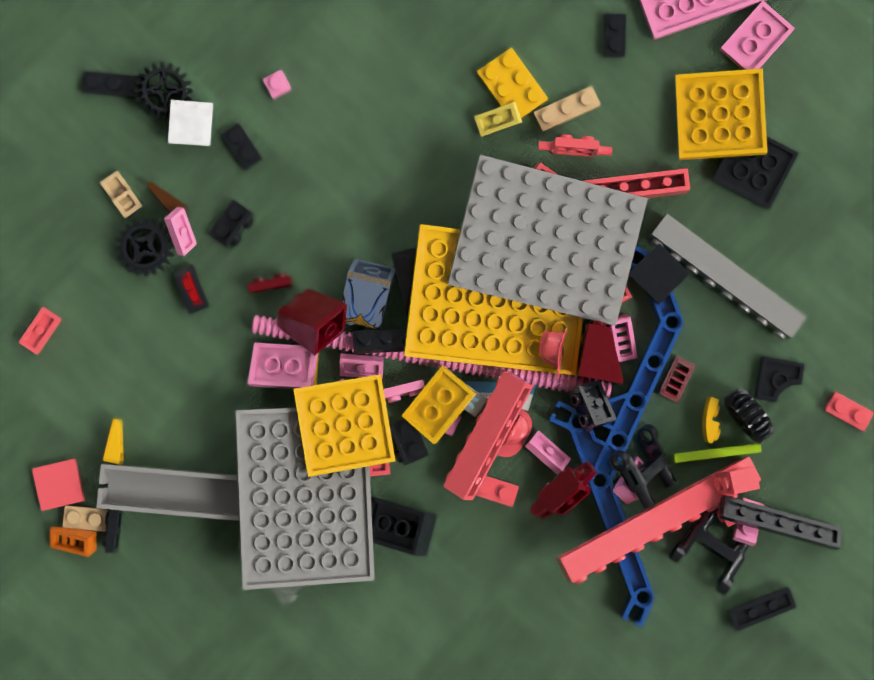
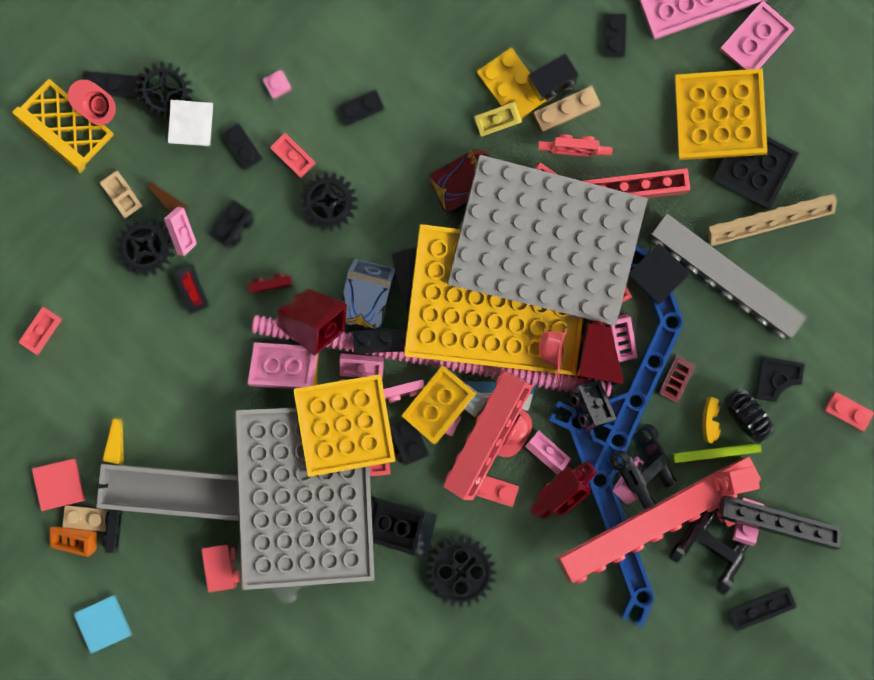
none -> yellow fence [12,79,114,174]
none -> coral piece [68,79,116,125]
none -> medium azure tile [74,595,132,654]
none -> coral brick [202,543,240,592]
none -> coral plate [270,133,316,179]
none -> black gear [299,172,359,232]
none -> black plate [337,89,385,127]
none -> black gear [426,536,497,608]
none -> dark red slope [429,150,489,213]
none -> black brick [527,53,579,102]
none -> tan plate [708,194,837,246]

